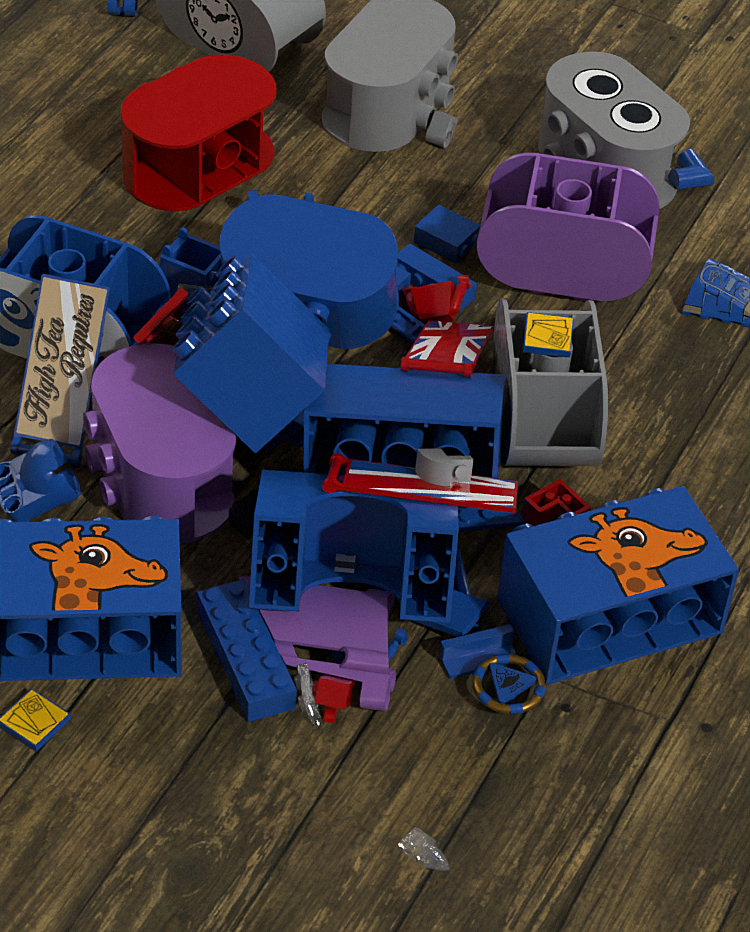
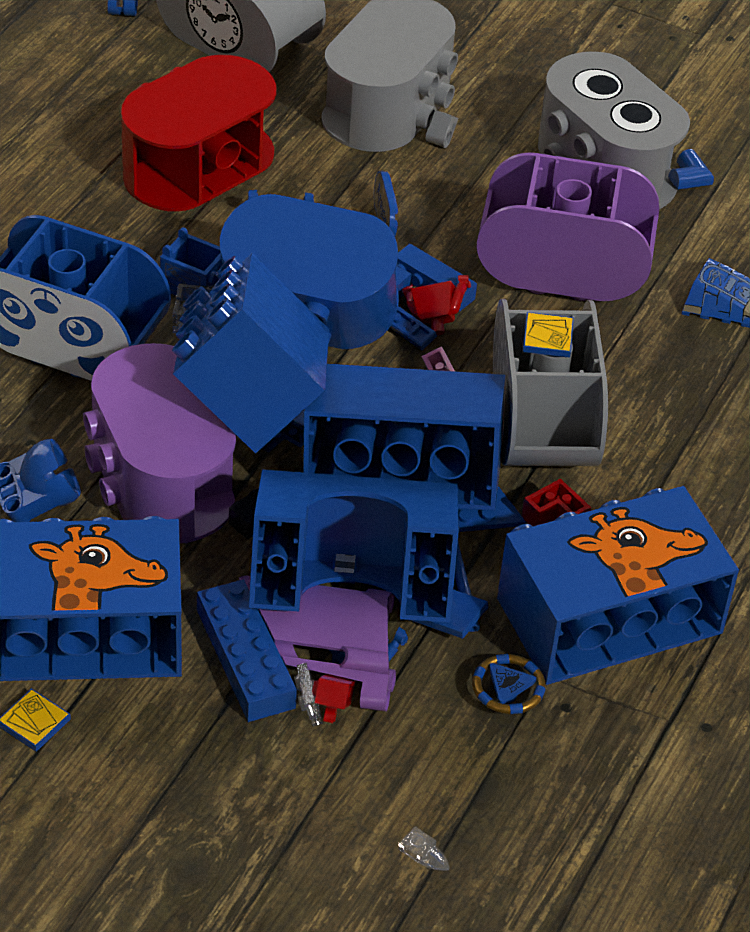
flag [10,274,111,467] -> none
red wing [133,287,188,346] -> none
flag [322,453,518,513] -> none
flag [401,320,494,378] -> none
blue brick [414,205,481,263] -> none
light grey brick [415,449,473,486] -> none
blue panel [439,624,517,679] -> none
none -> tile [374,171,398,236]

